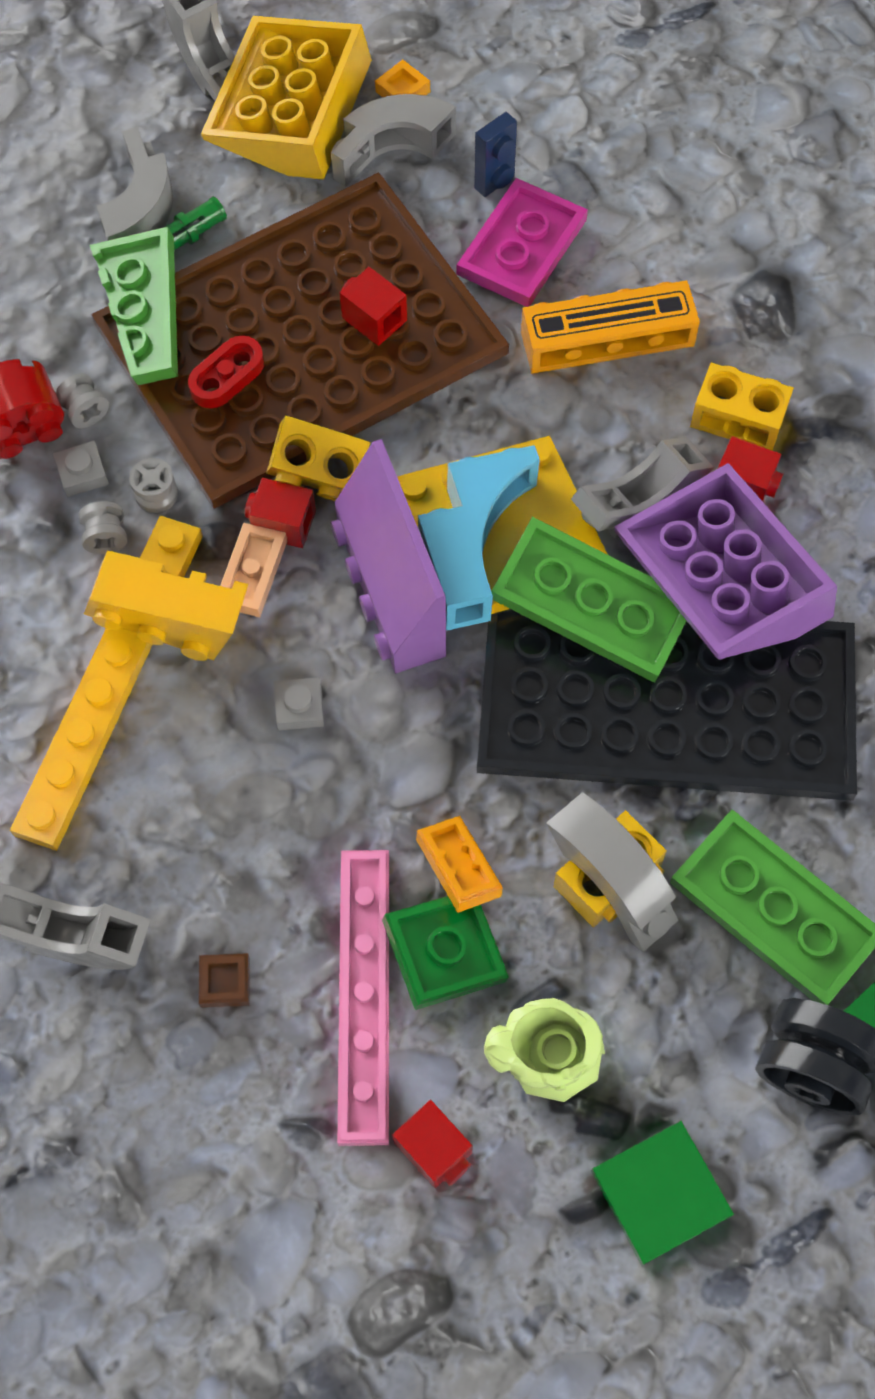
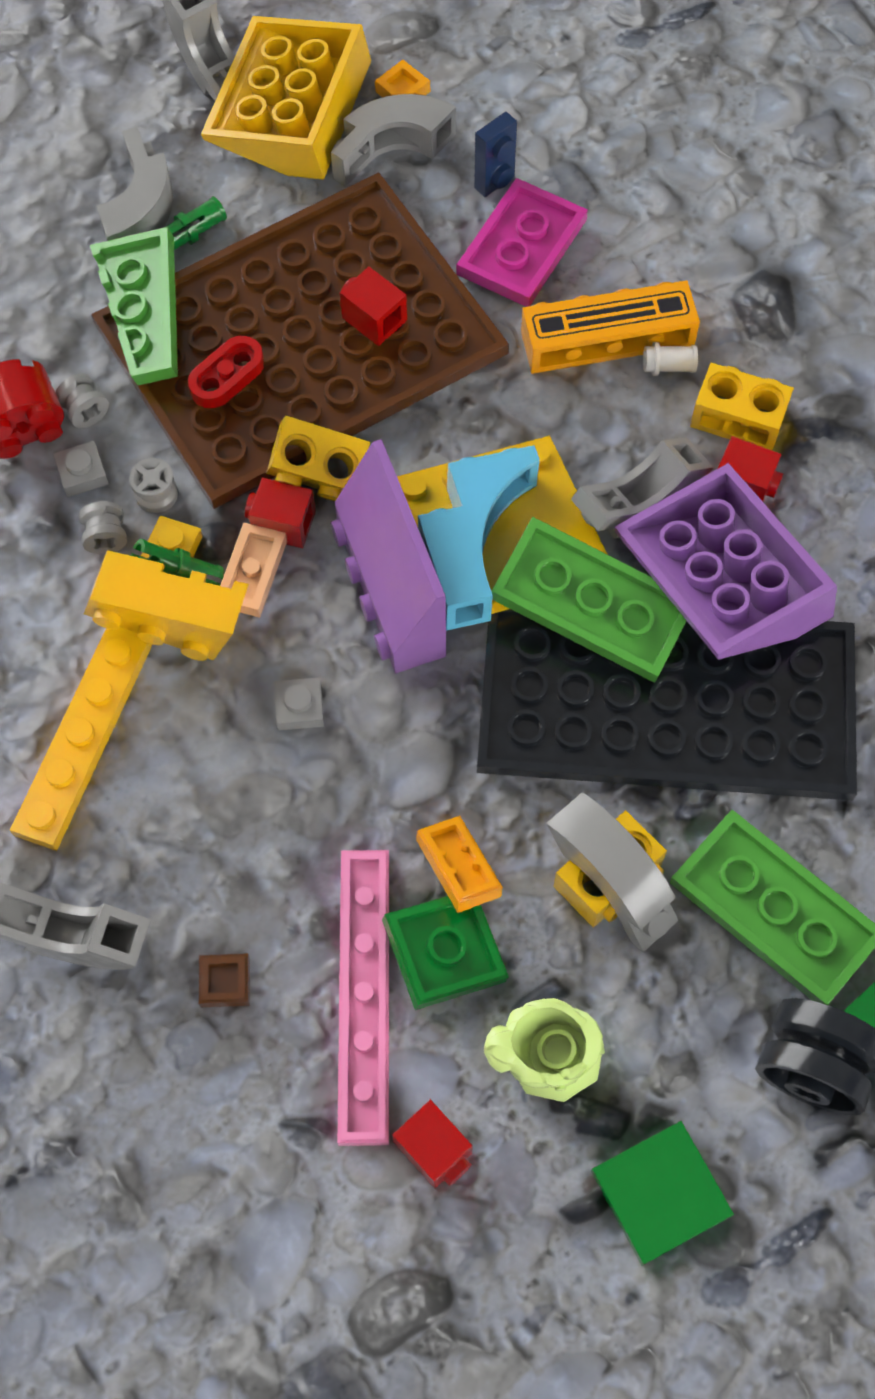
none -> green pin [131,539,225,586]
none -> white pin [643,342,698,376]

